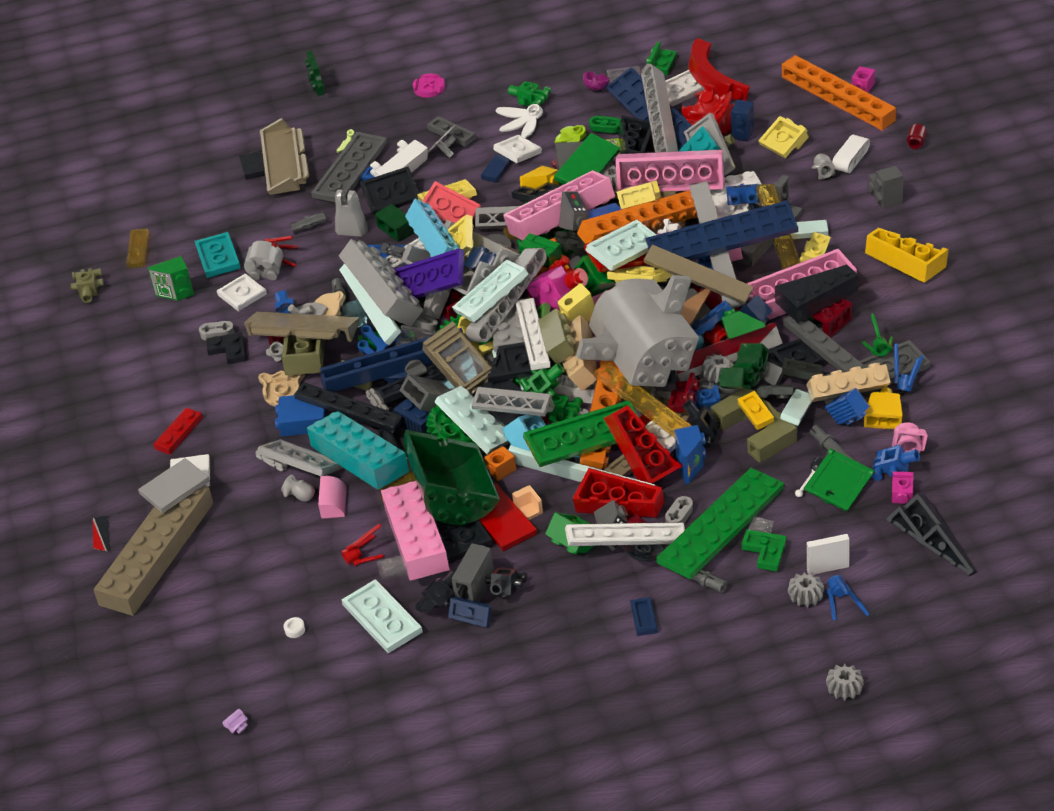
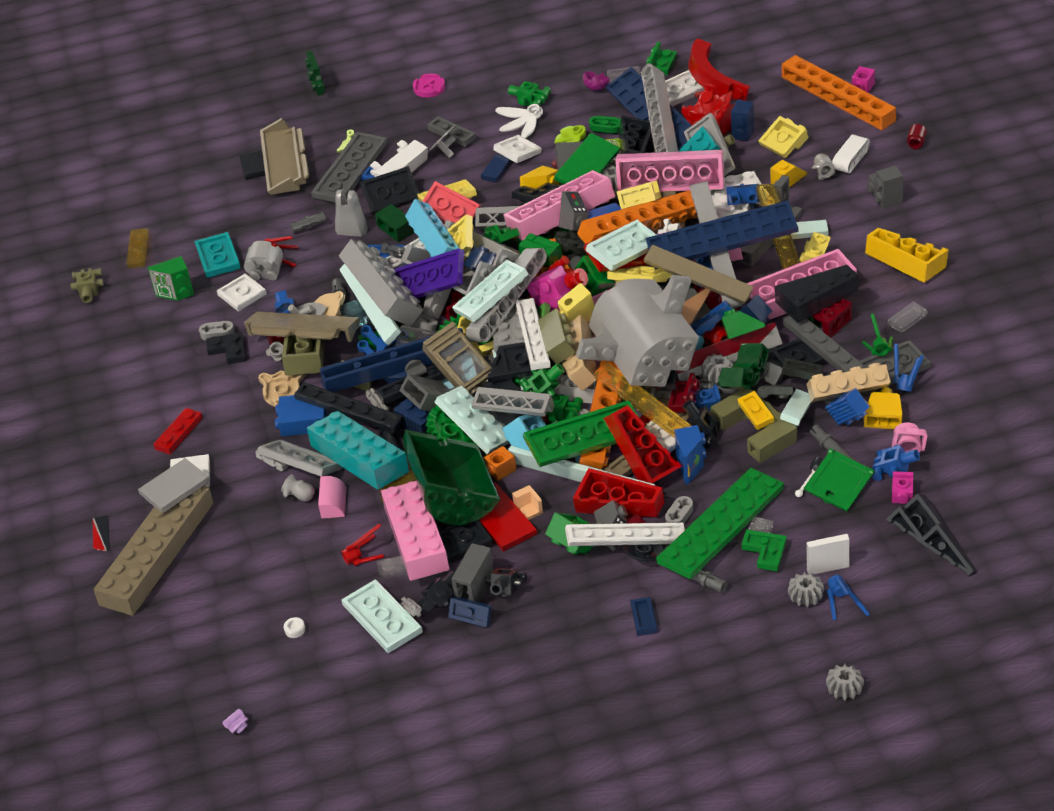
none -> light grey axle [400,597,422,617]
none -> green bracket [484,225,520,243]
none -> yellow slope [770,160,807,187]
none -> clear tile [888,301,927,333]

